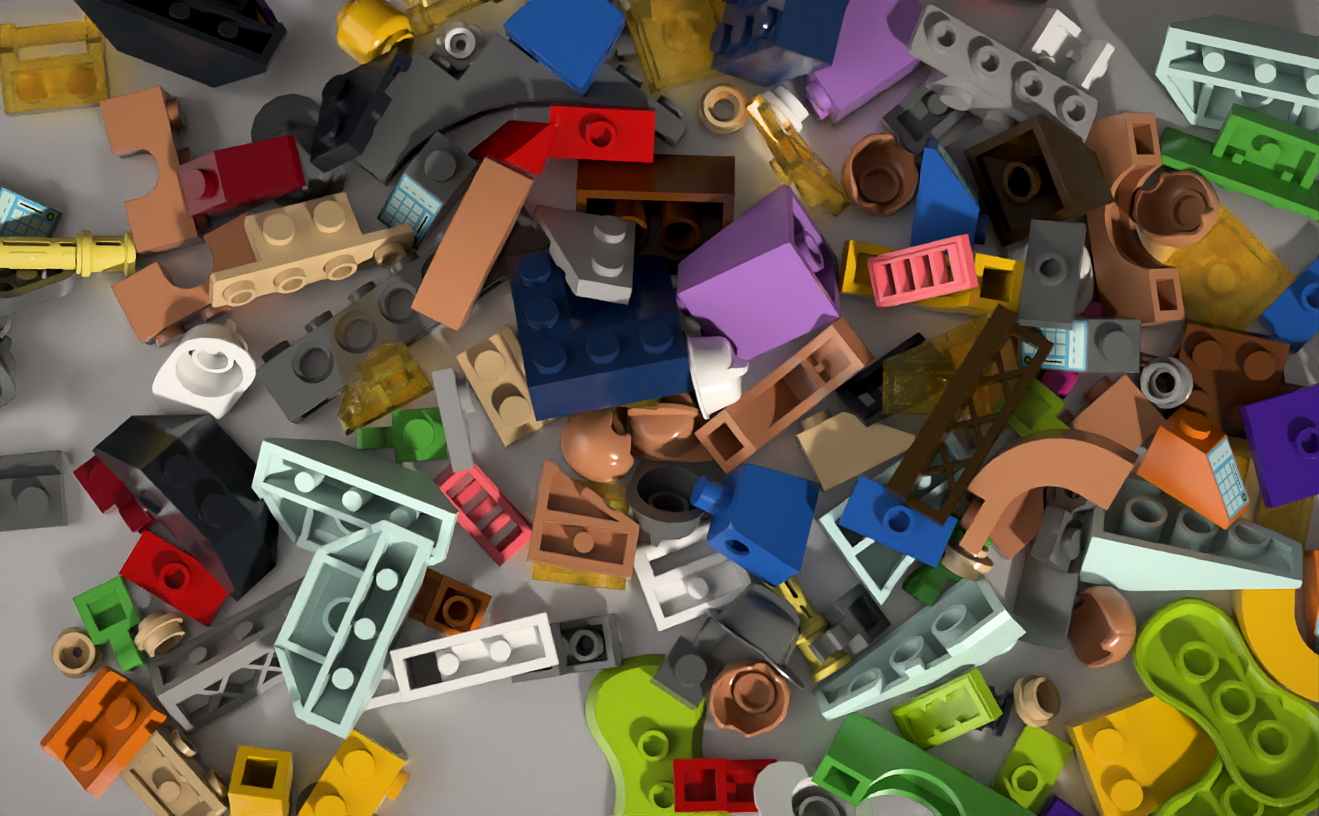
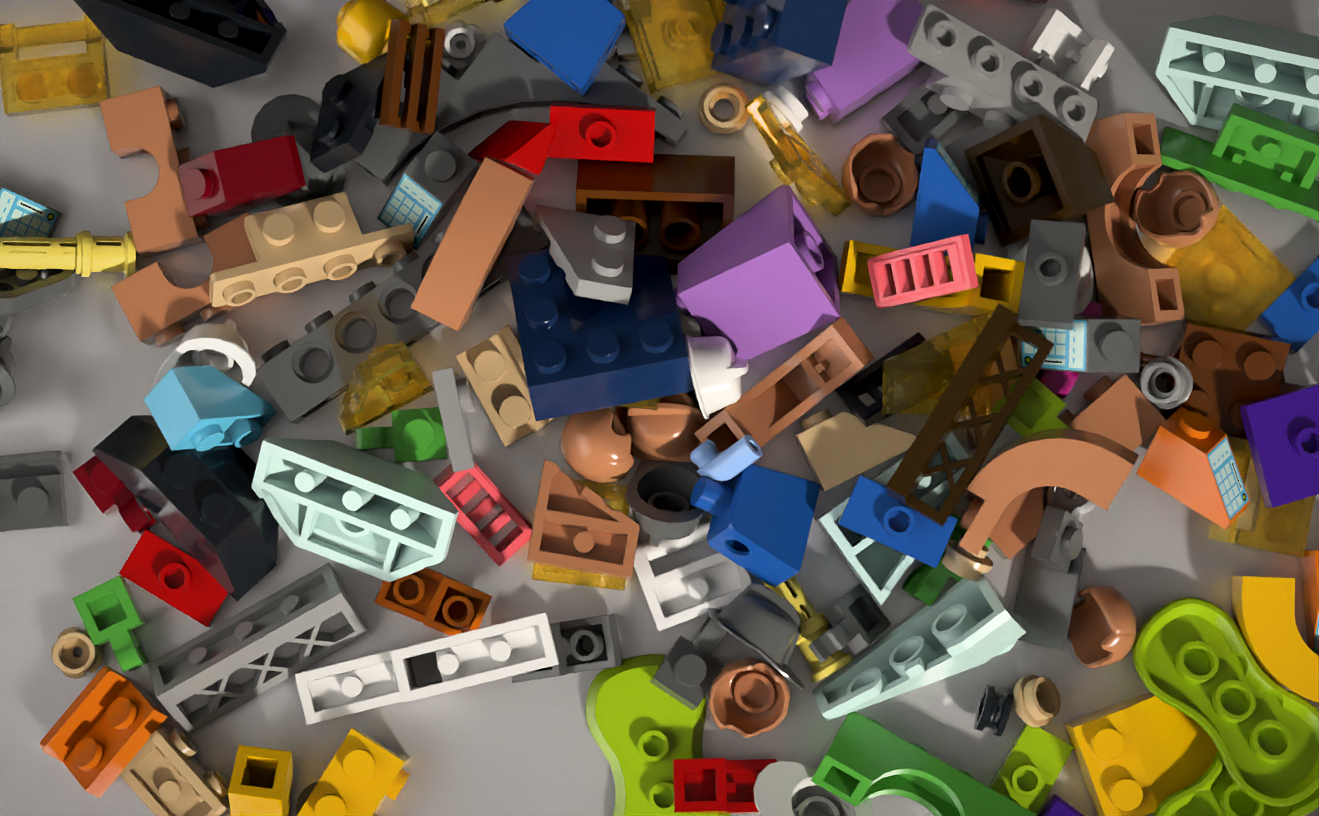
tan plate [134,610,186,658] -> none
light aqua wedge [274,520,434,739] -> none
lime plate [889,667,1003,750] -> none
light aqua wedge [1079,472,1303,591] -> none
none -> medium azure slope [144,365,277,451]
none -> reddish brown tile [379,19,446,134]
none -> light blue arm [690,435,763,481]

